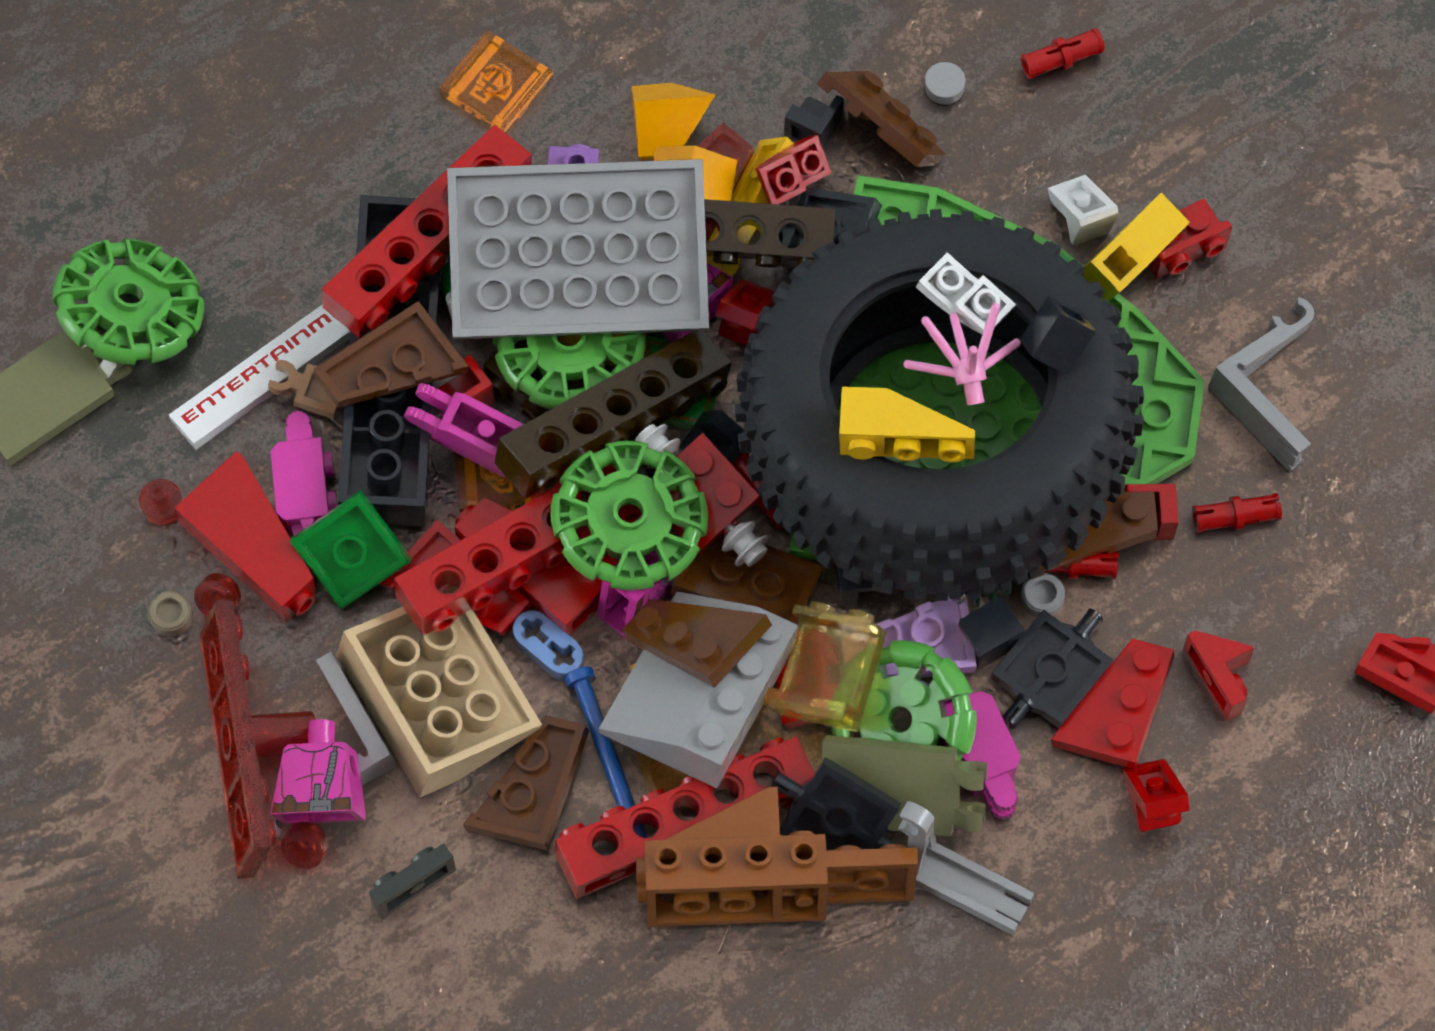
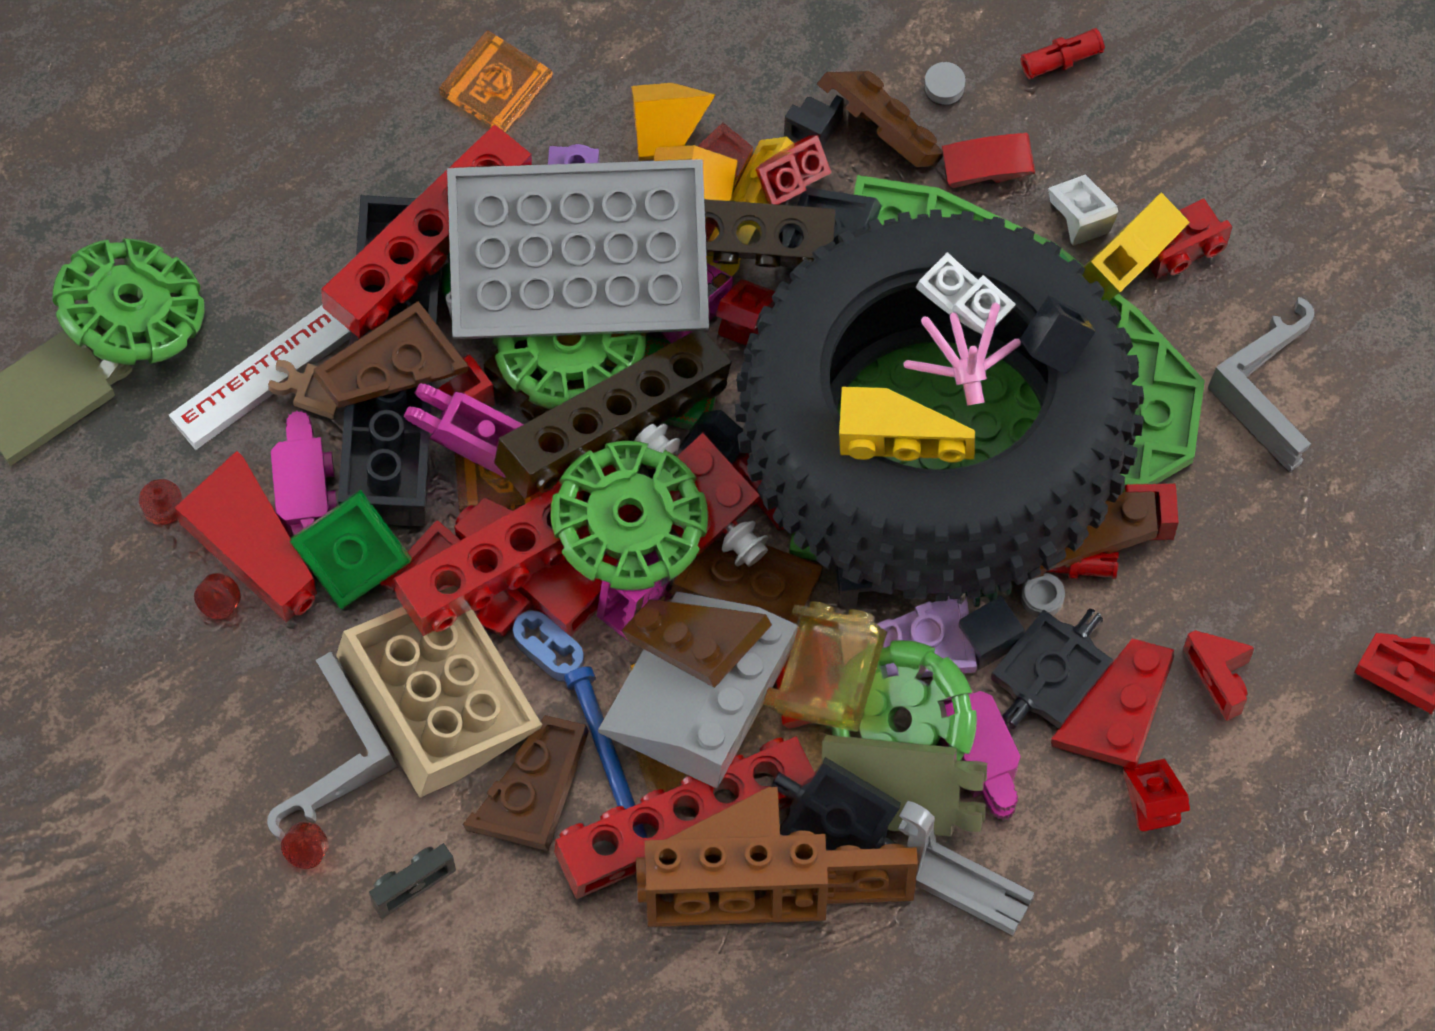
dark tan tile [148,591,193,636] -> none
clear red plate [199,599,315,879] -> none
dark pink torso [271,719,366,825] -> none
red pin [1192,493,1282,533] -> none
none -> red slope [942,133,1035,189]

